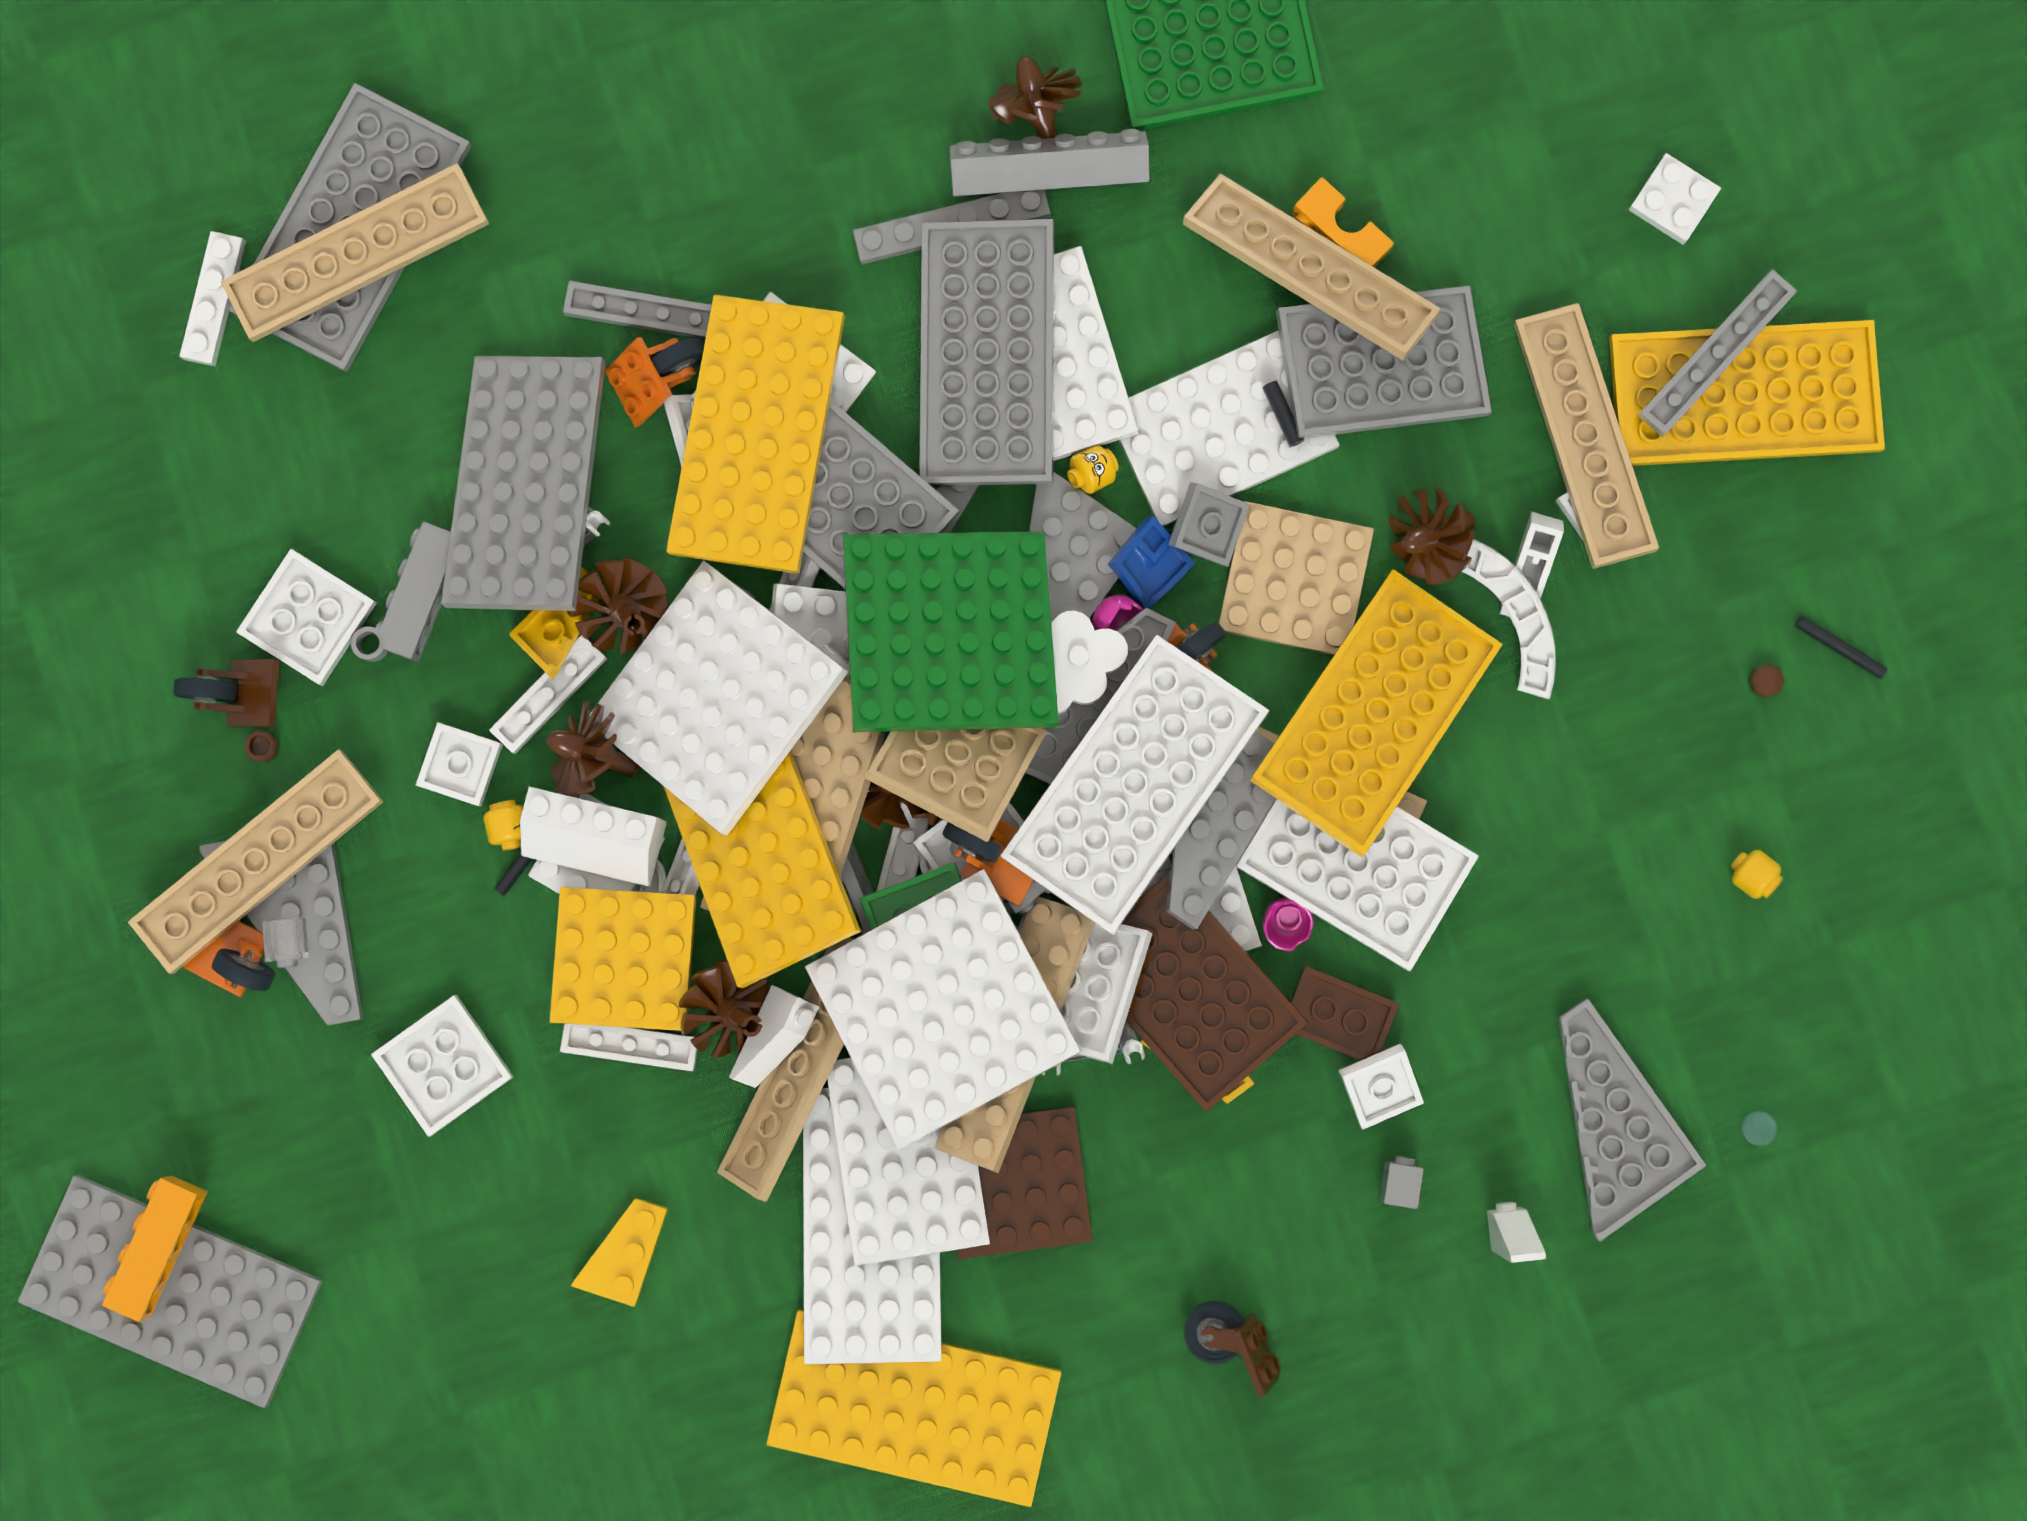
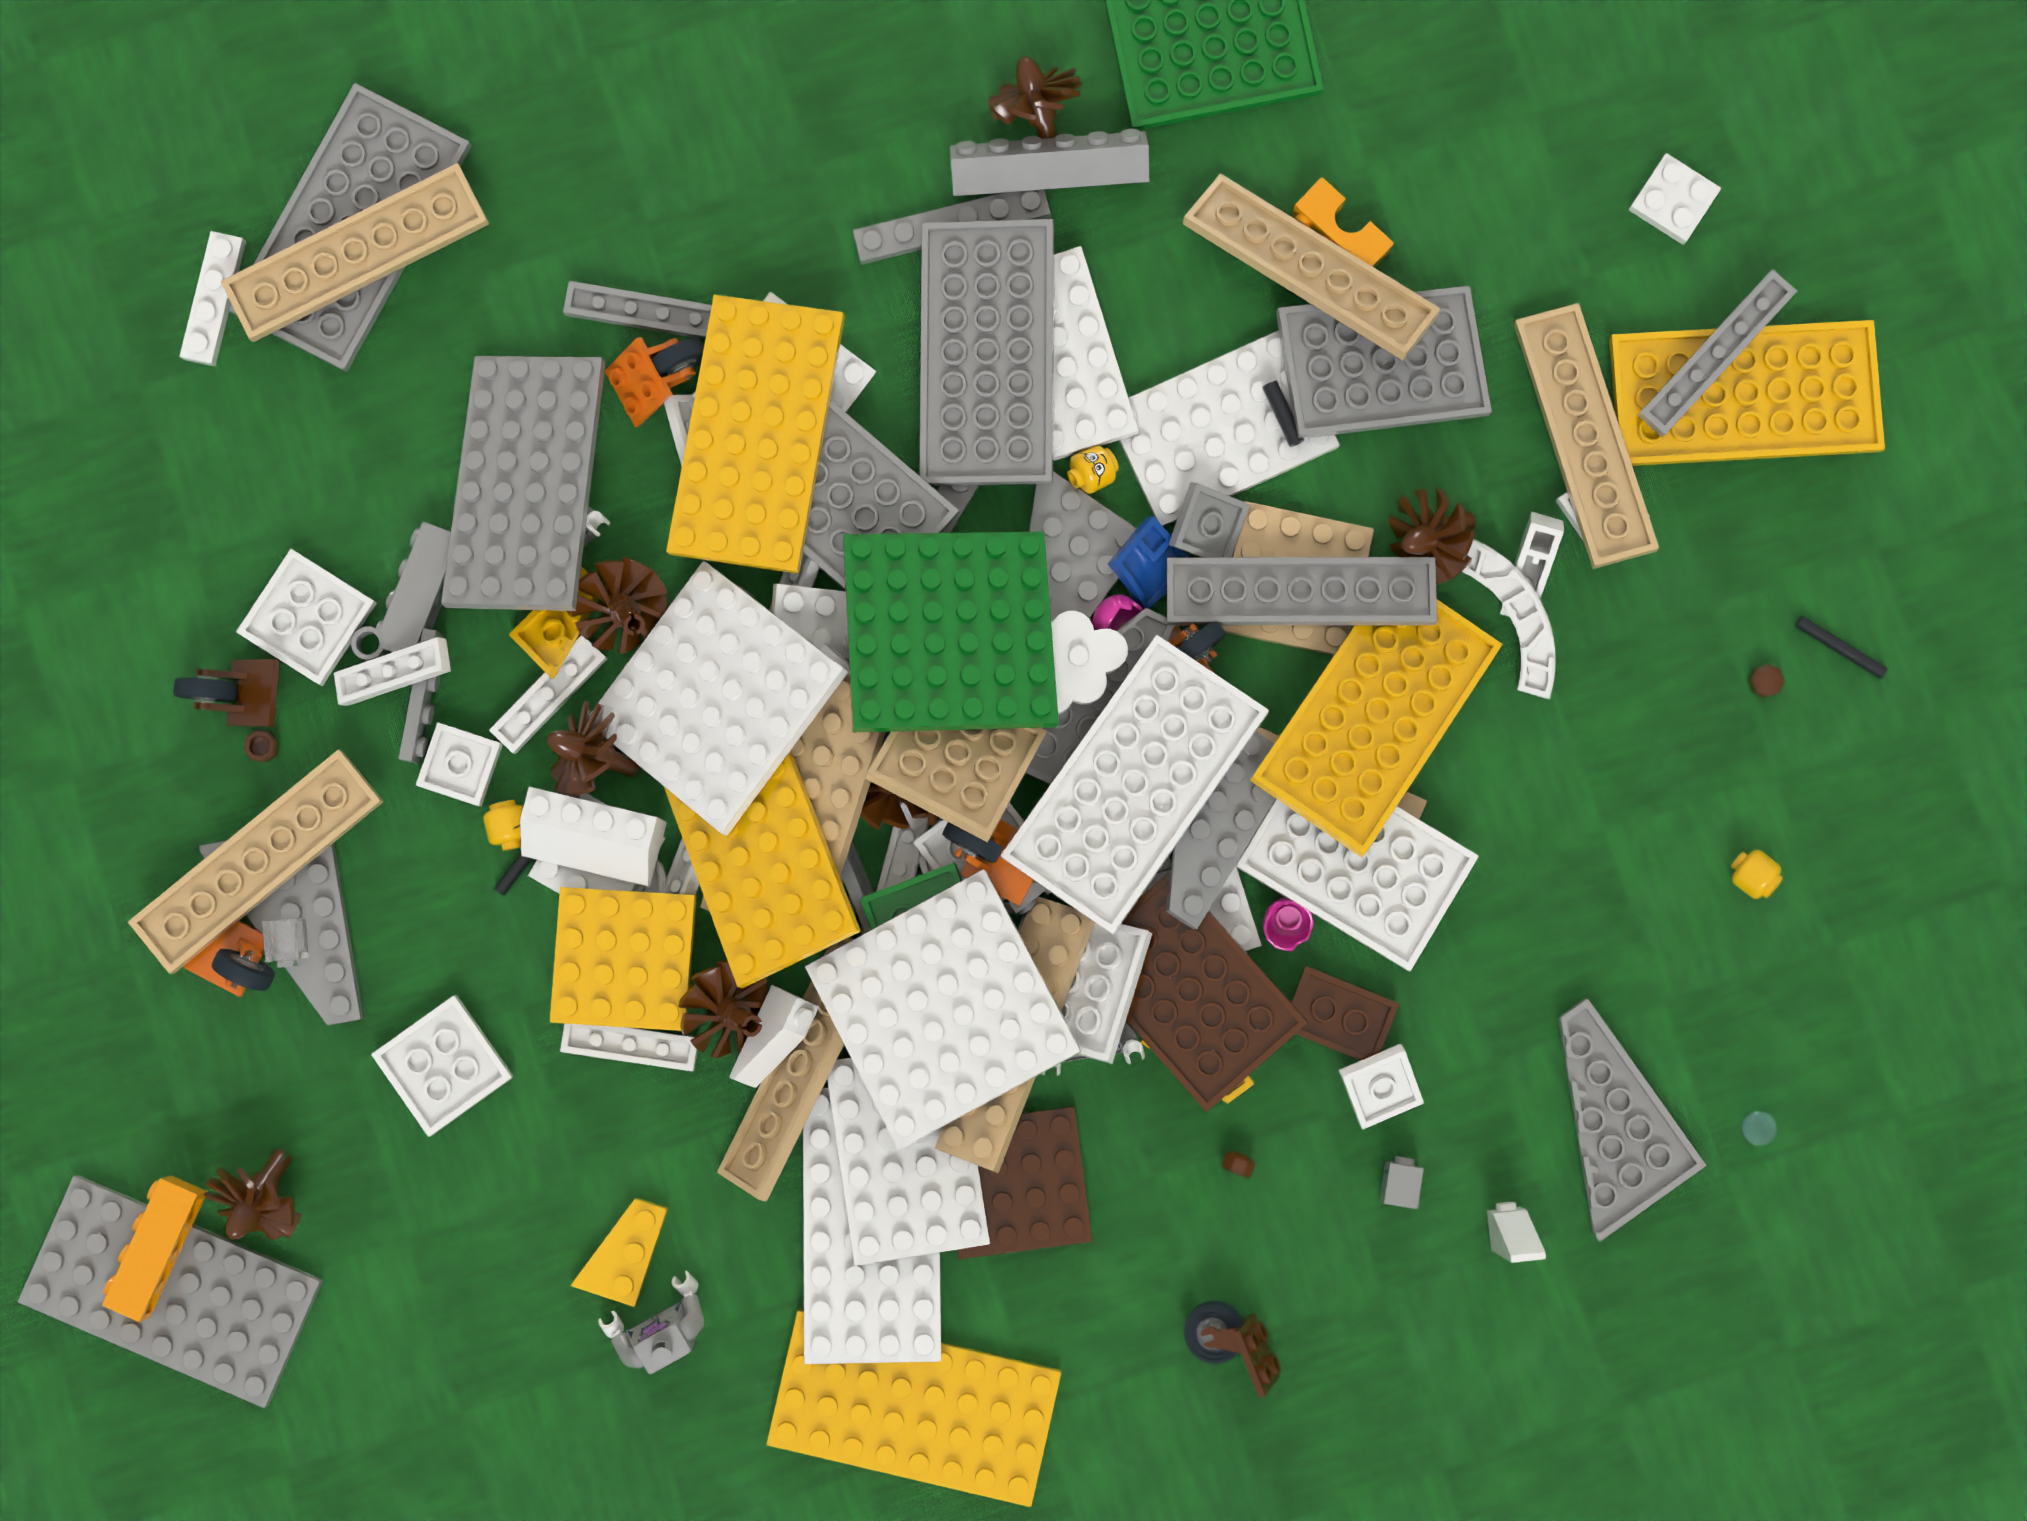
none -> reddish brown piece [204,1149,301,1240]
none -> white plate [334,637,451,706]
none -> light grey plate [399,628,443,764]
none -> light grey torso [598,1271,704,1374]
none -> light grey plate [1167,557,1437,626]
none -> reddish brown tile [1221,1151,1255,1179]

